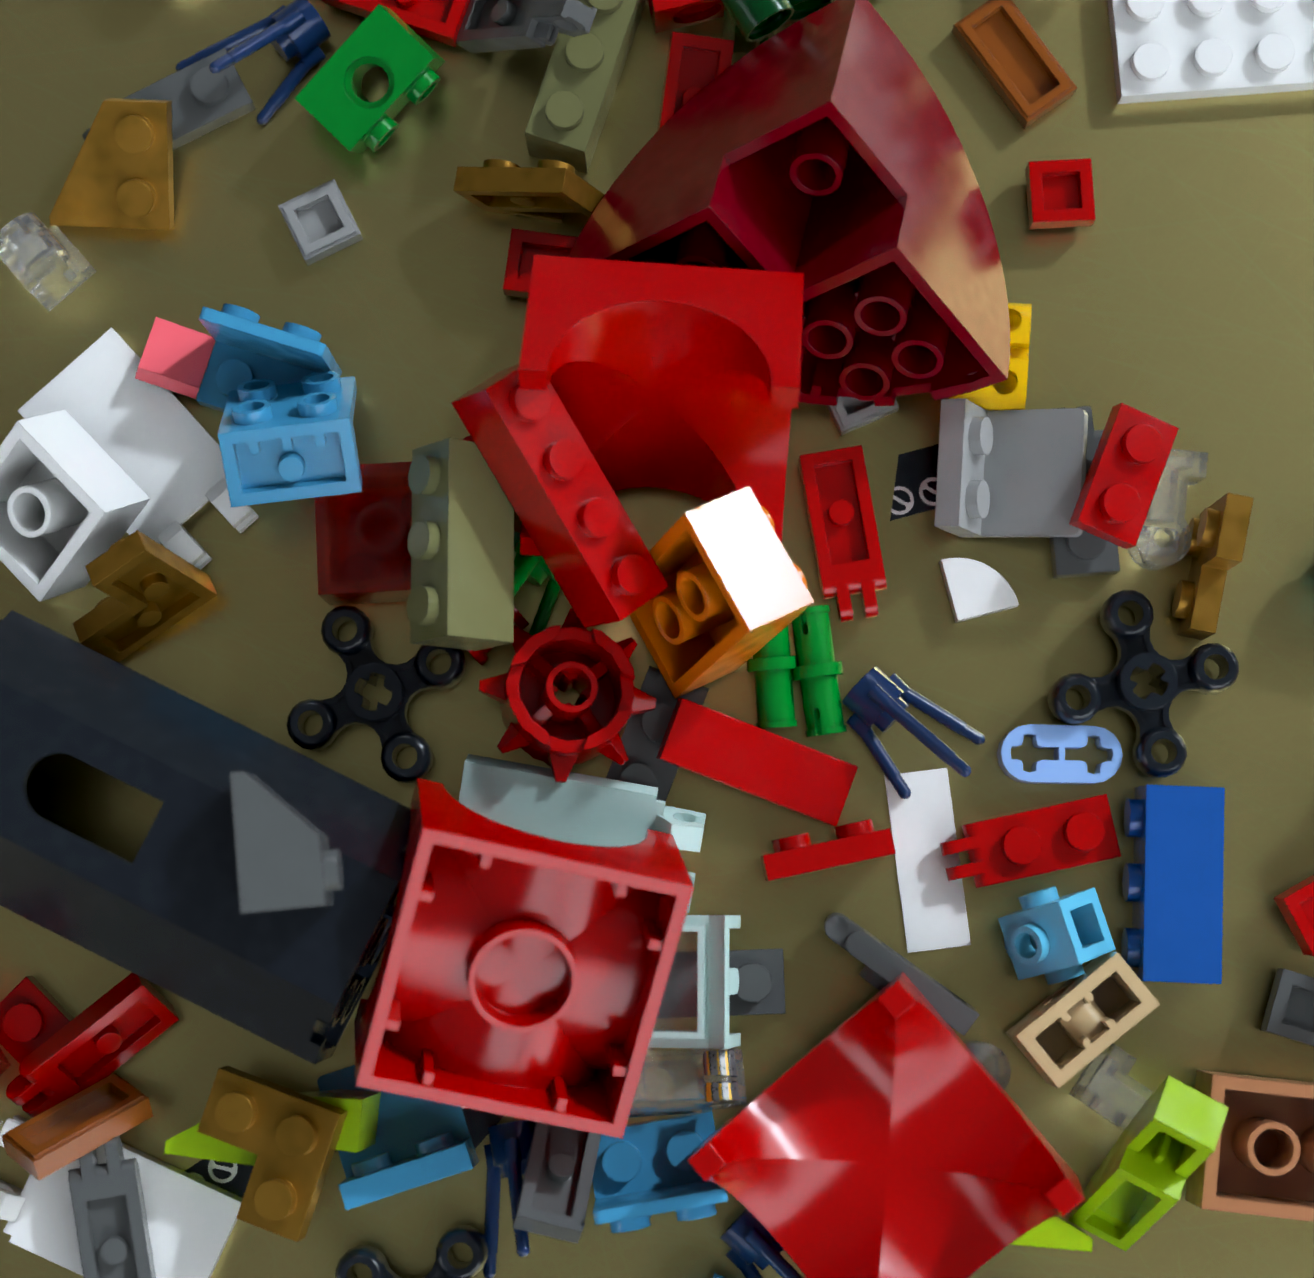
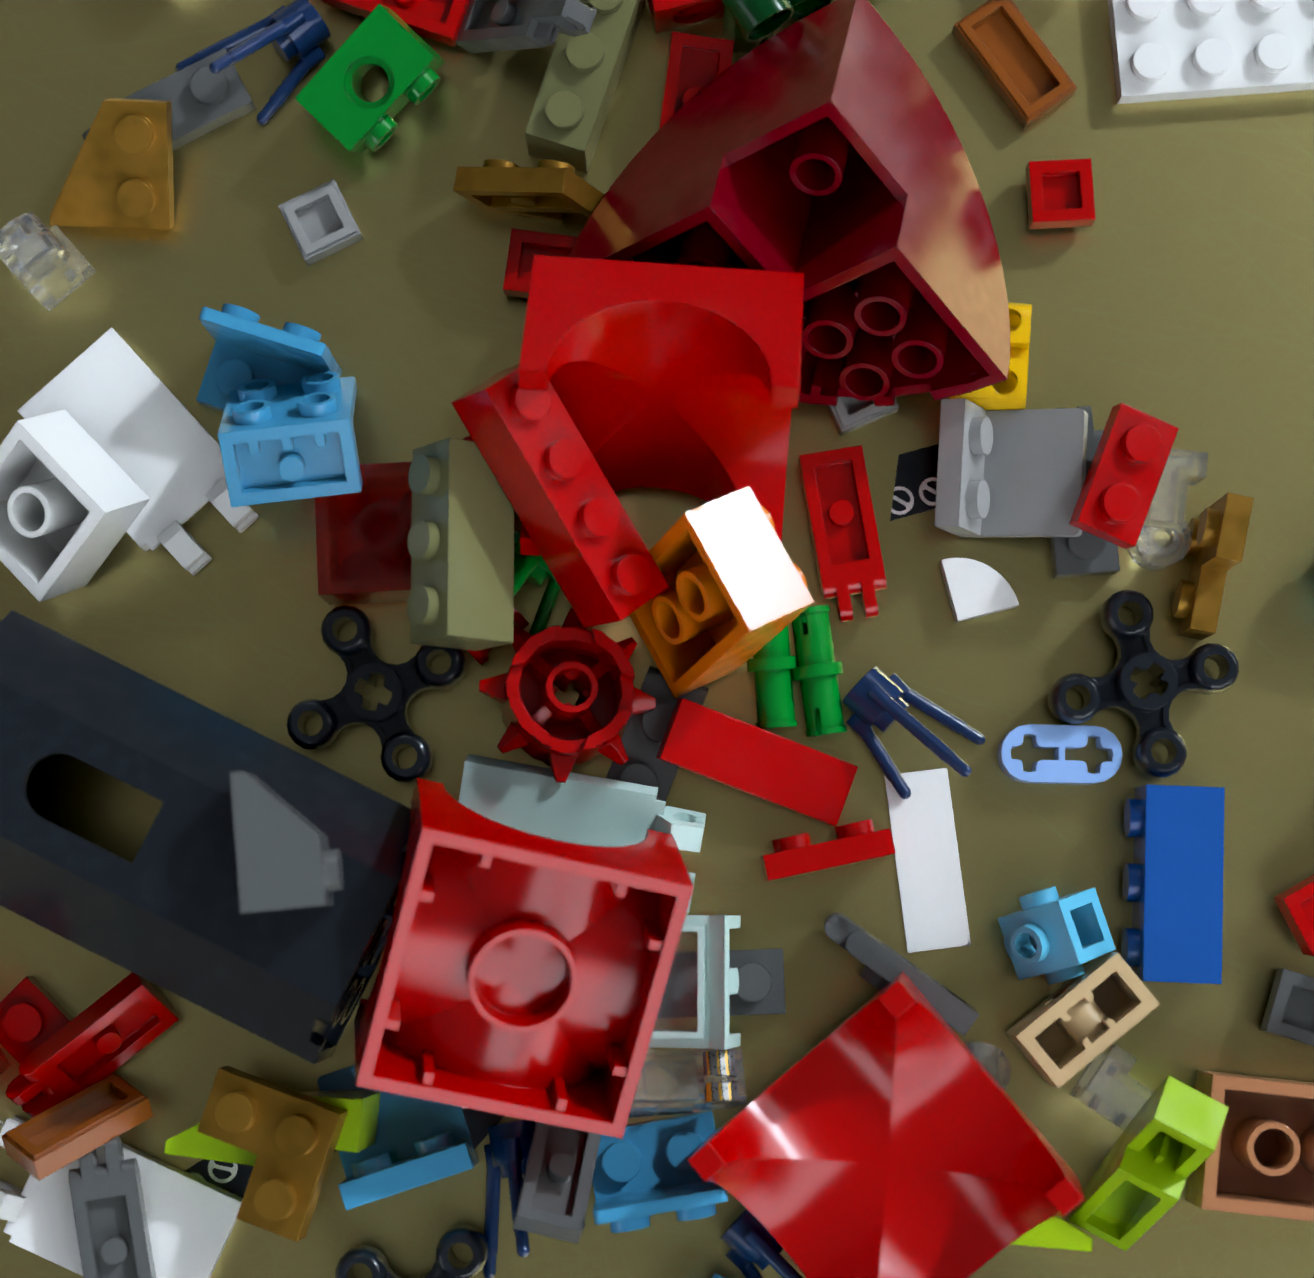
pearl gold plate [72,530,218,662] -> none
coral tile [135,317,215,399] -> none
red hinge [940,794,1122,888] -> none

